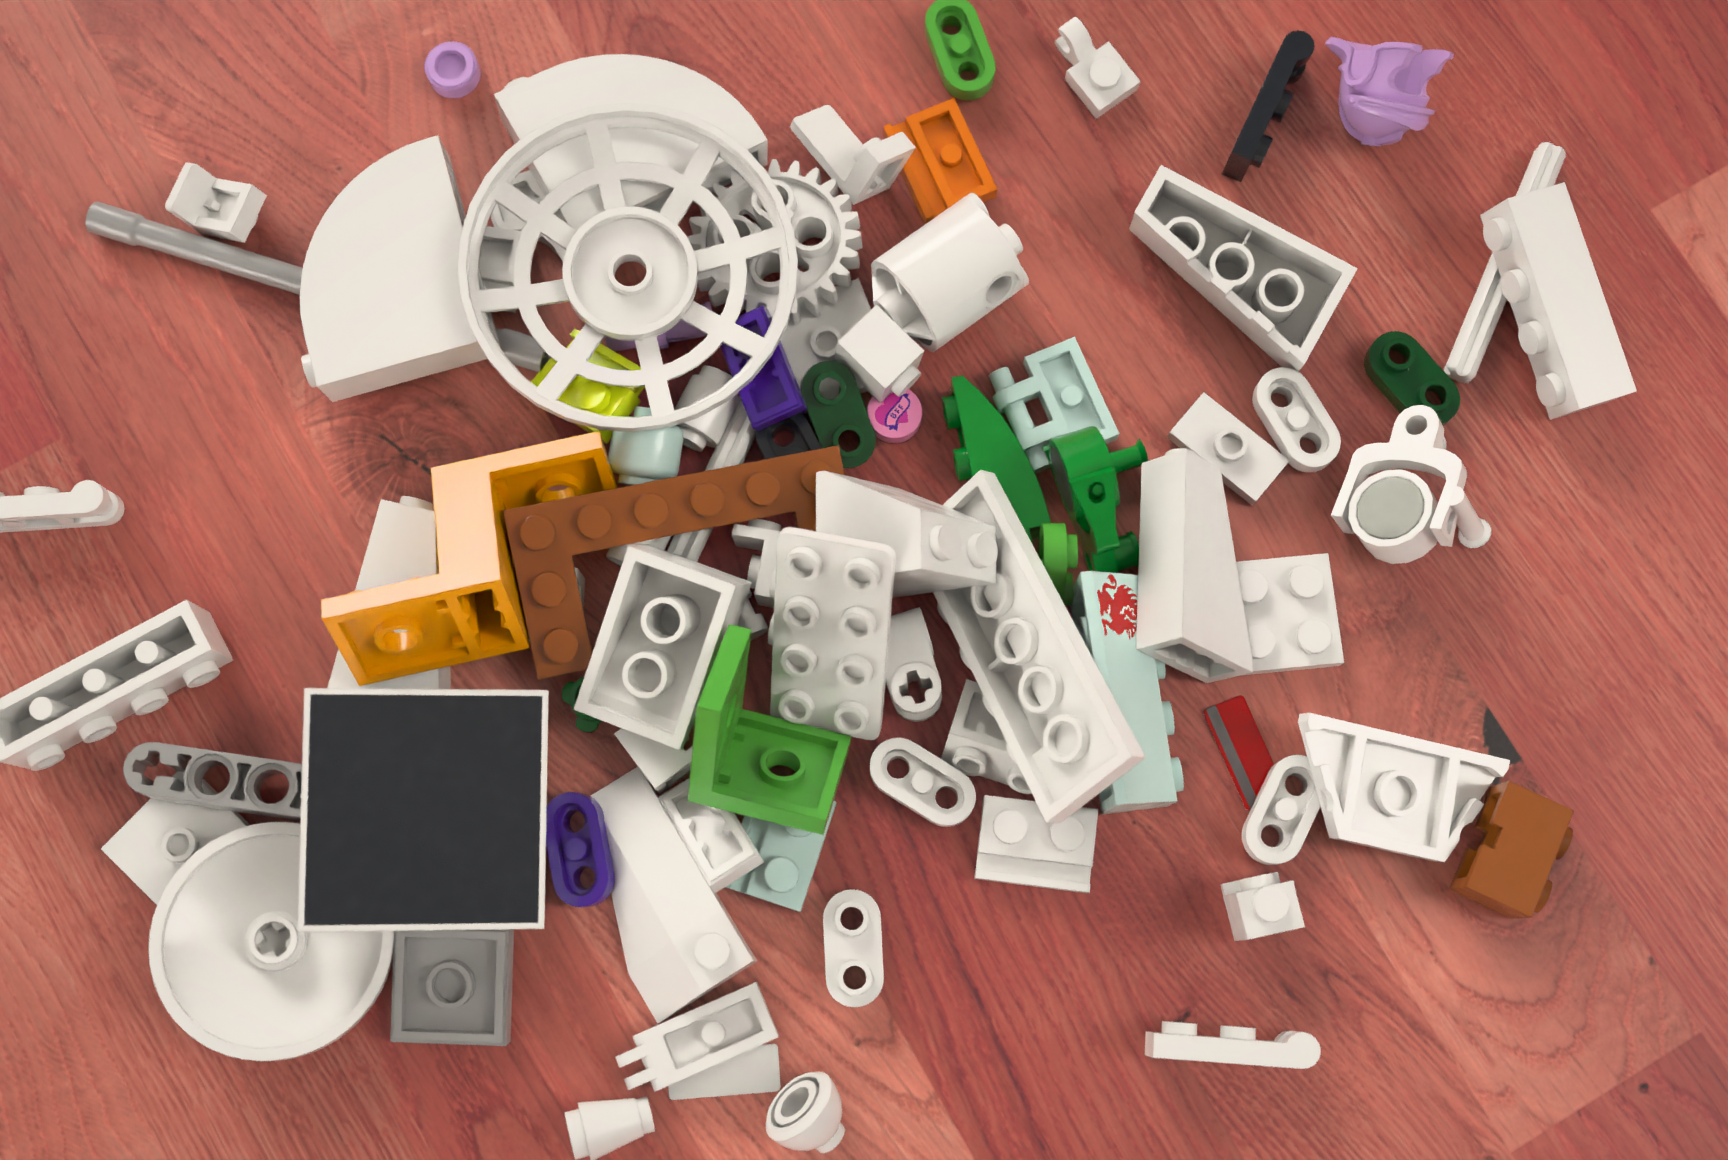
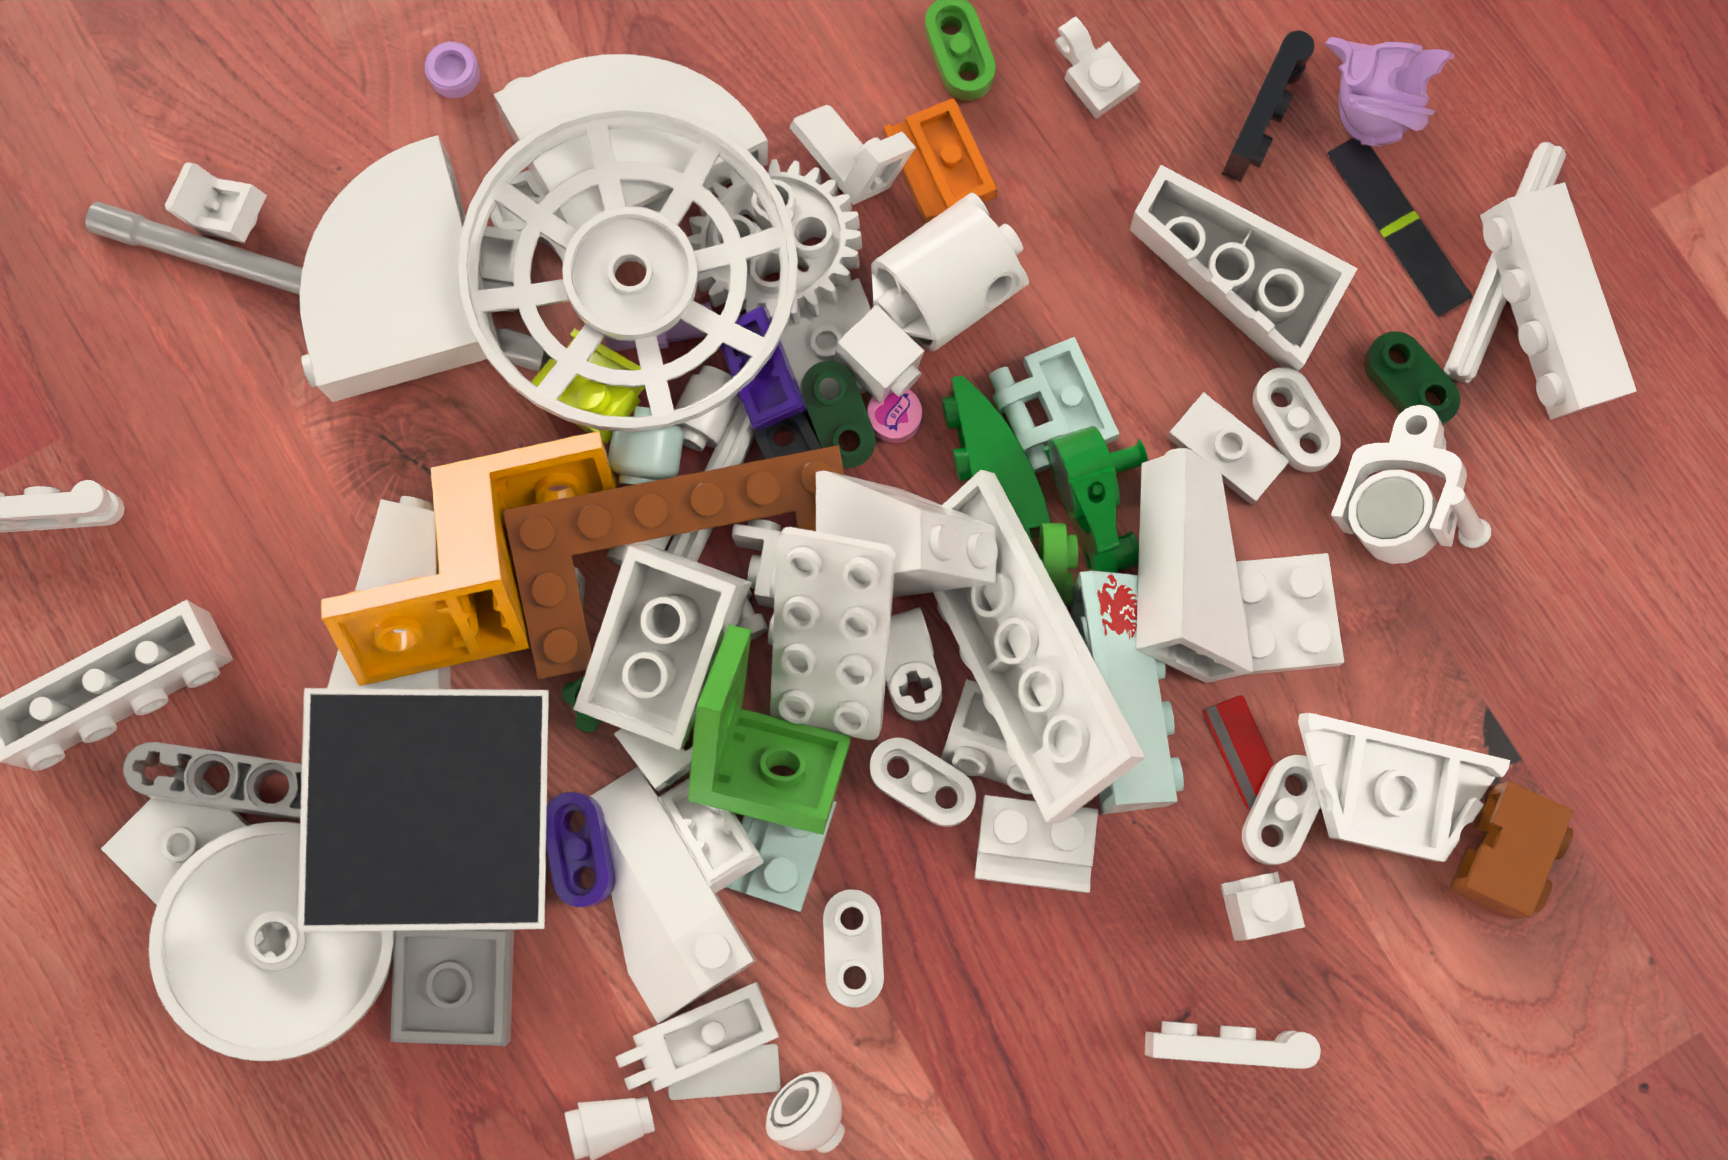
none -> black sticker [1327,137,1472,317]

